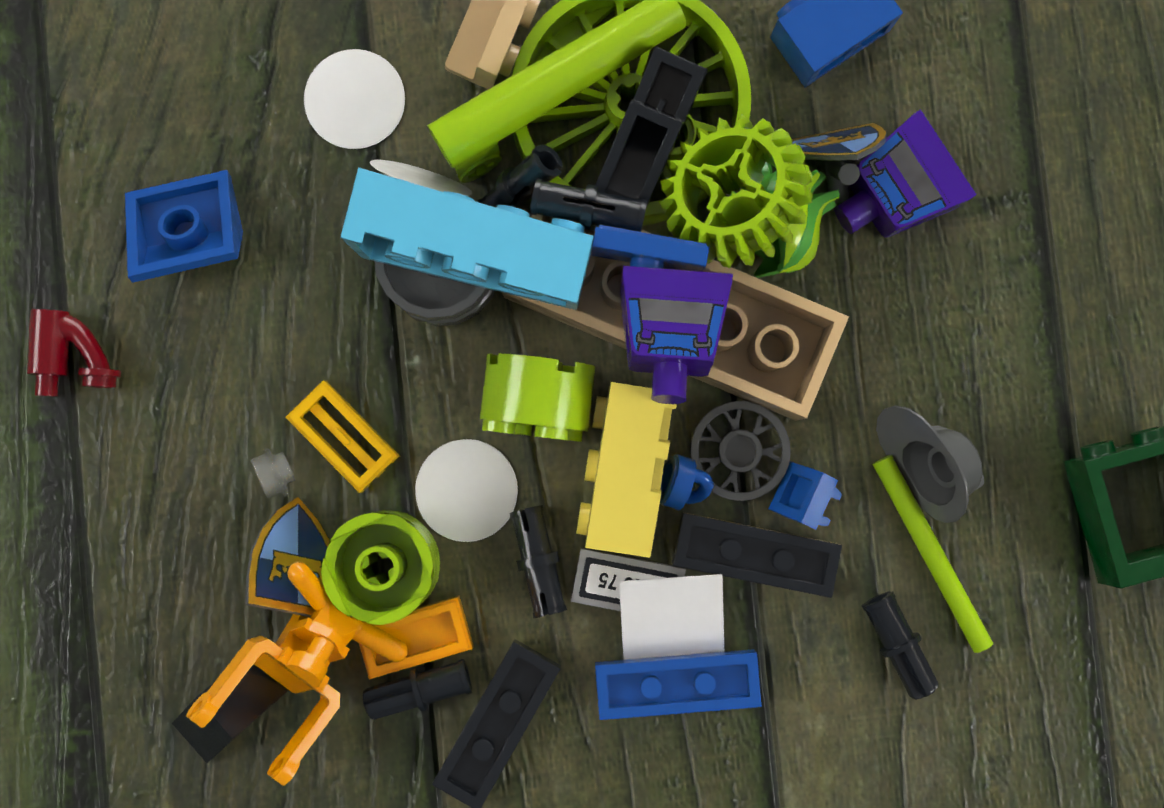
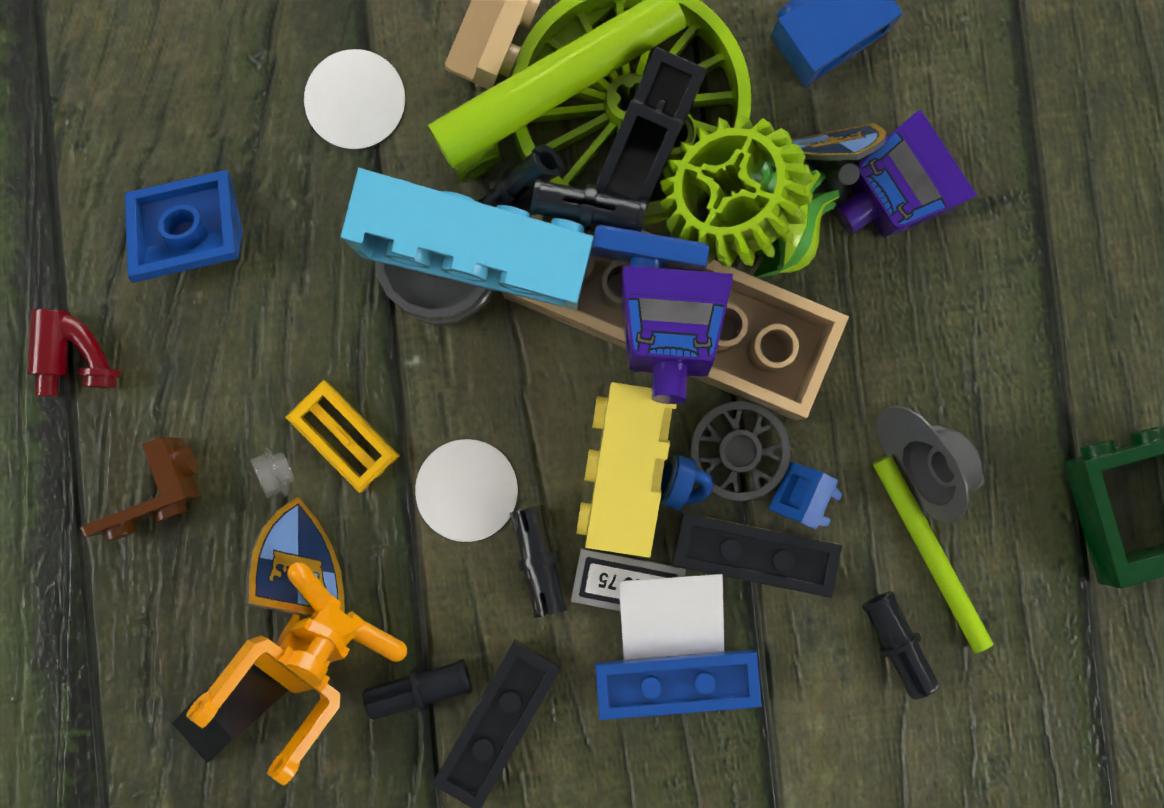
lime brick [321,510,440,625] -> none
light orange tile [359,596,474,679] -> none
white sticker [370,160,472,196] -> none
lime brick [480,353,596,442] -> none
none -> reddish brown bracket [80,437,201,542]

